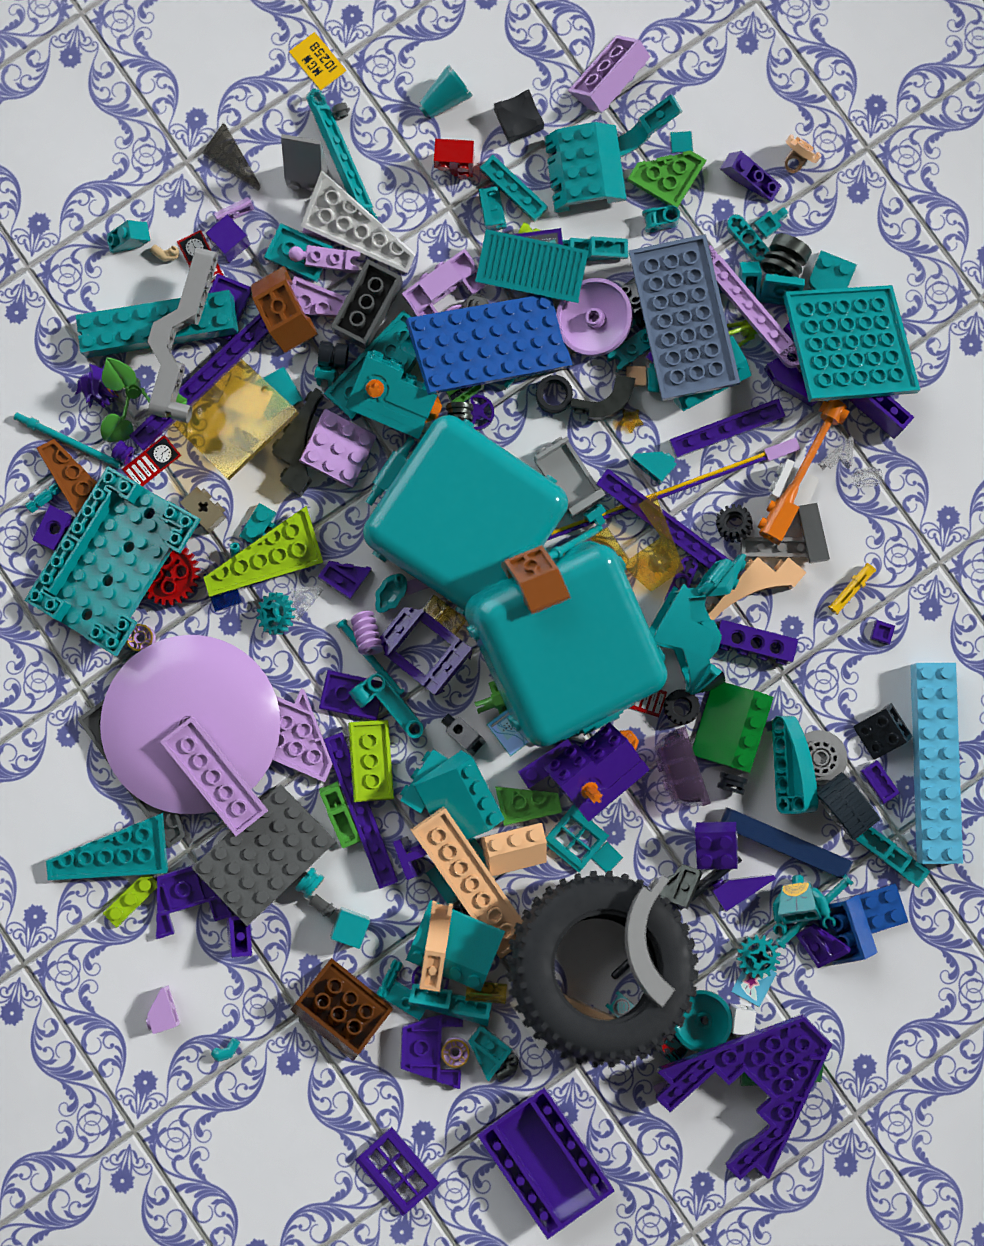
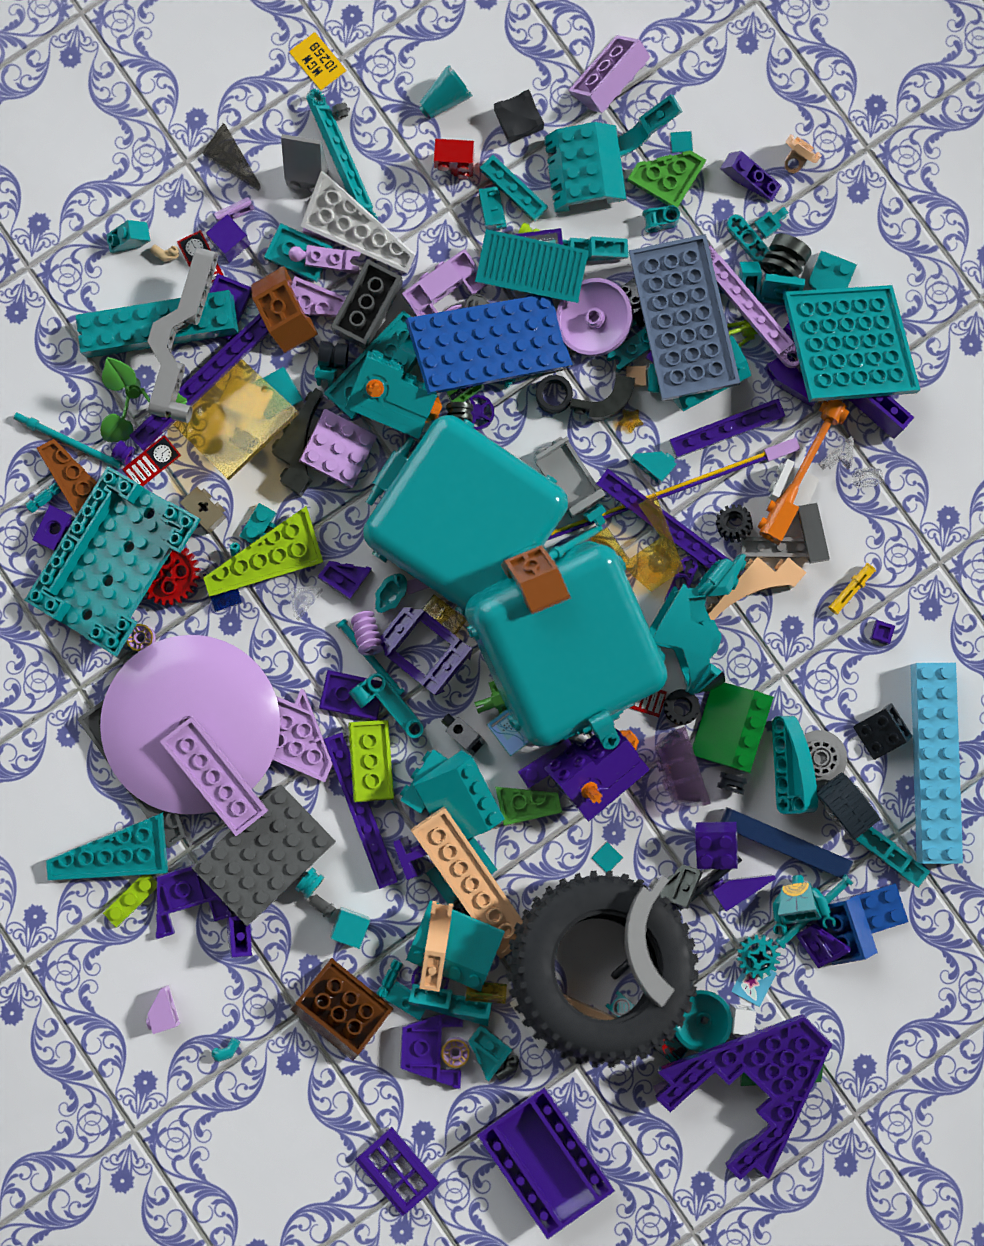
dark purple hair [75,364,119,408] -> none
teal gear [256,592,296,635] -> none
bright green slope [319,781,361,848] -> none
light nougat slope [480,823,547,876] -> none
teal piece [546,805,609,873] -> none
dark purple brick [718,620,799,666] -> none
dark purple plate [860,760,900,804] -> none
none -> teal piece [588,709,620,749]

